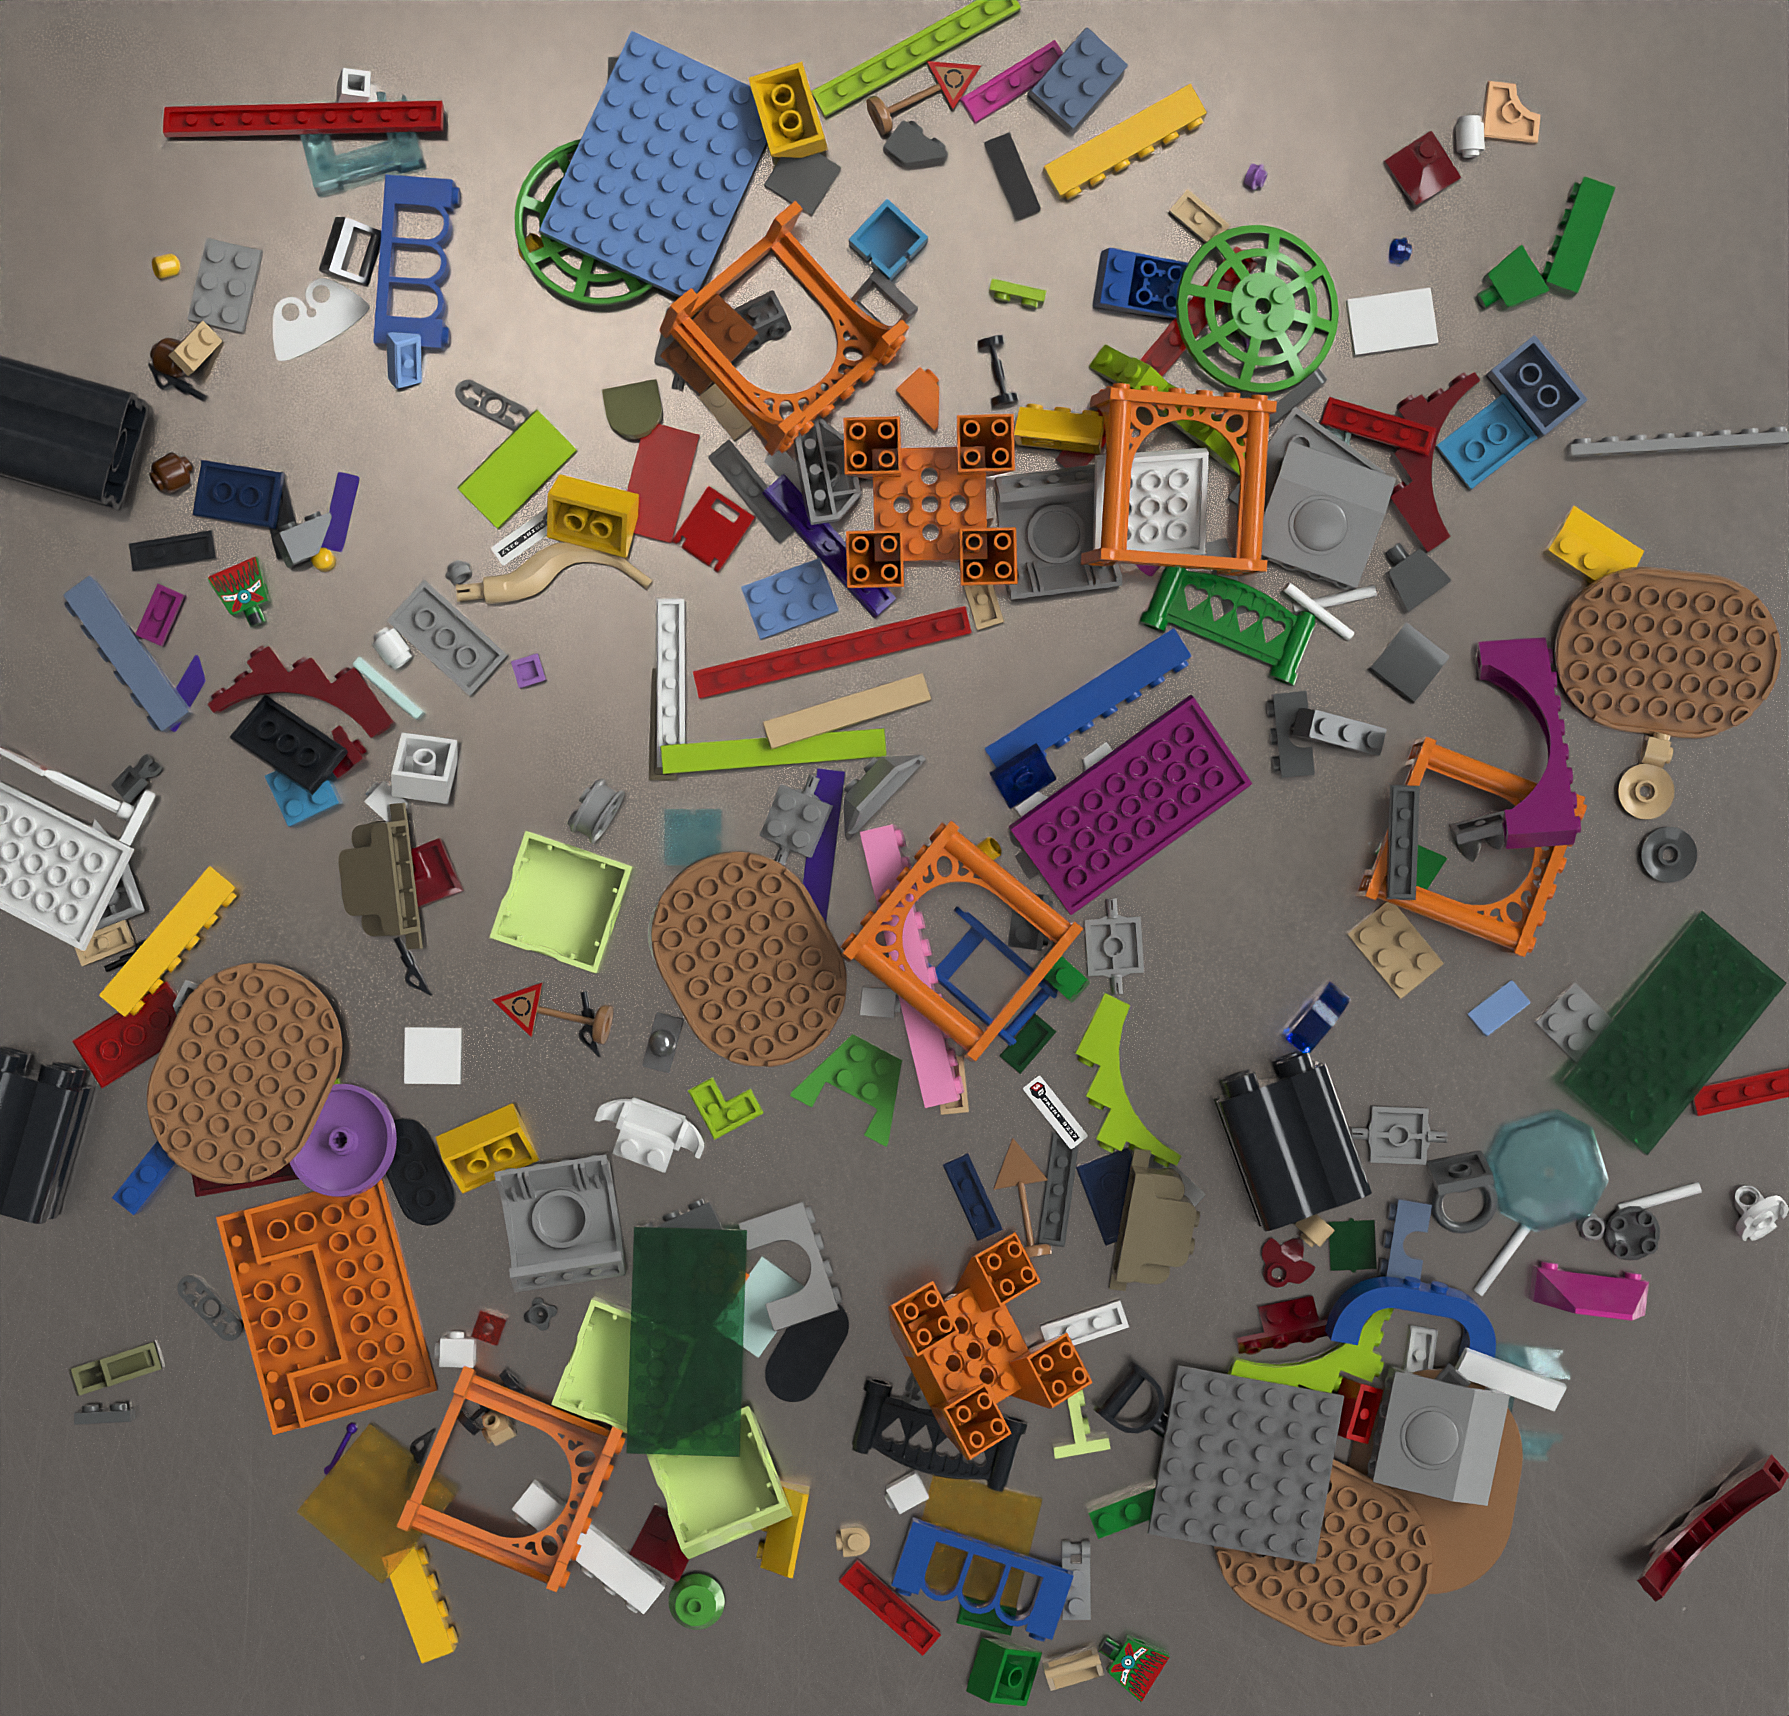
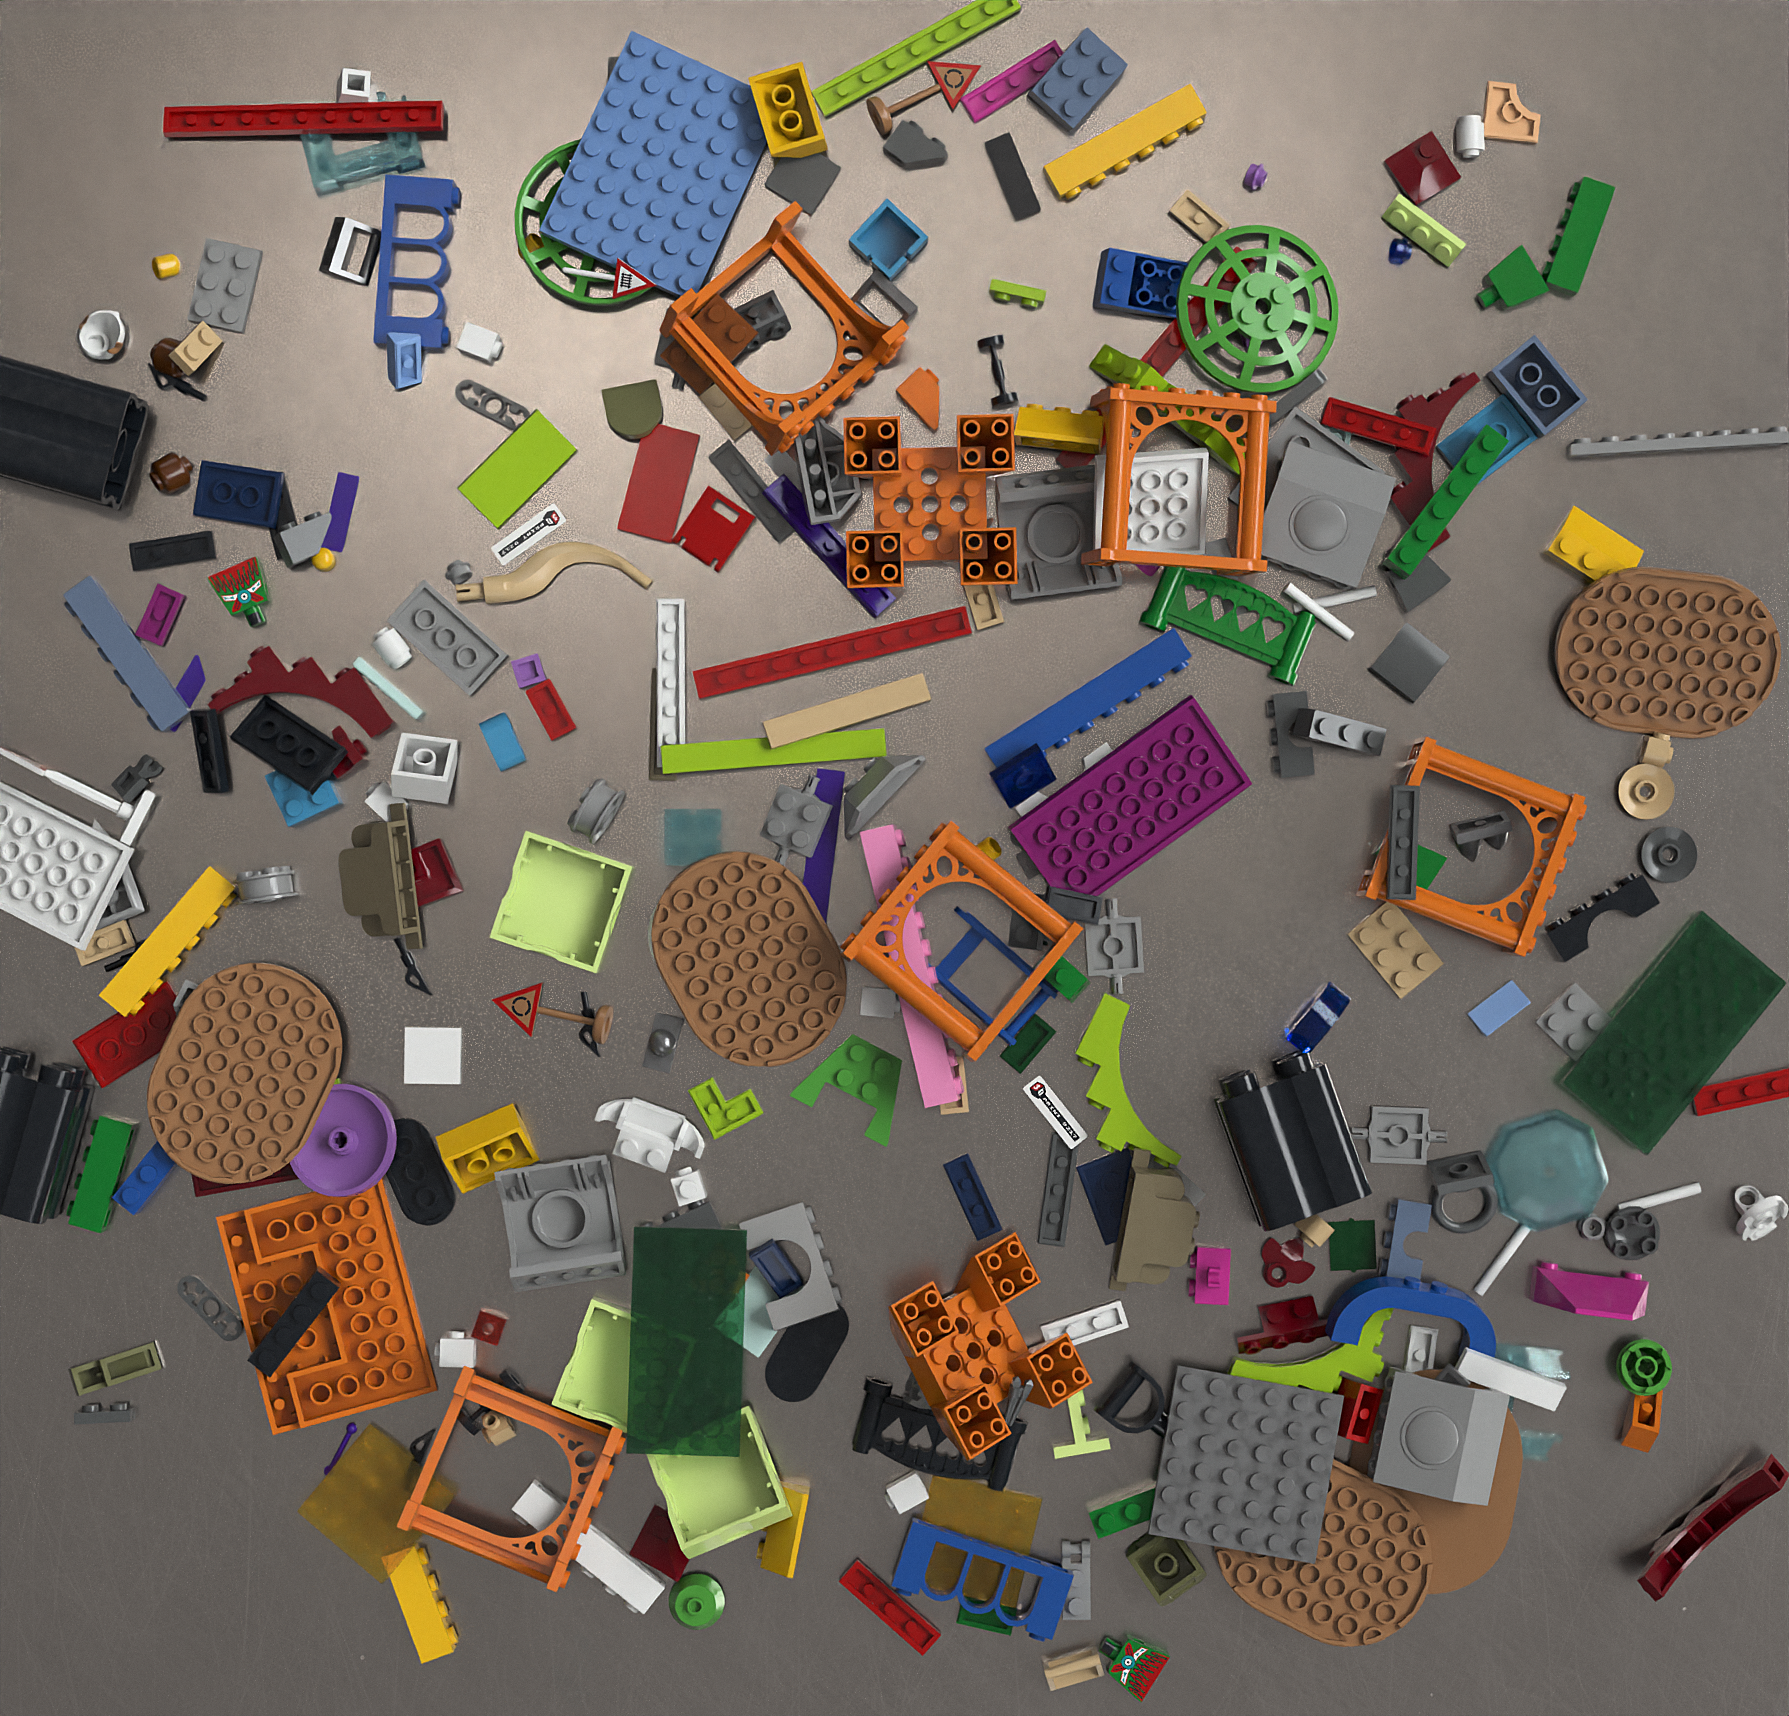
white piece [273,278,370,361] -> none
dark grey plate [523,1298,557,1331] -> none
yellow slope [547,474,639,558] -> none
medium blue plate [741,558,839,640] -> none
tan plate [836,1524,870,1557] -> none
green slope [966,1637,1042,1706] -> none
medium nougat piece [994,1138,1052,1258] -> none
white tile [1346,288,1438,356] -> none
magenta arch [1476,637,1581,849] -> none
none -> green brick [66,1114,137,1233]
none -> white hair [76,310,125,360]
none -> black tile [190,709,229,793]
none -> light grey wheel [233,866,299,905]
none -> black arch [247,1266,341,1377]
none -> white brick [456,321,502,363]
none -> dark azure beam [479,712,527,772]
none -> red plate [525,678,577,741]
none -> piece [562,258,657,299]
none -> white brick [671,1166,707,1207]
none -> dark blue tile [749,1238,803,1299]
none -> dark grey piece [1004,1376,1033,1426]
none -> black tile [1044,886,1103,925]
none -> olive slope [1126,1533,1208,1607]
none -> dark pink brick [1188,1245,1231,1305]
none -> yellowish green plate [1382,194,1466,267]
none -> green arch [1382,424,1509,580]
none -> black arch [1543,873,1660,963]
none -> bright green cone [1616,1339,1672,1396]
none -> orange slope [1621,1390,1663,1453]

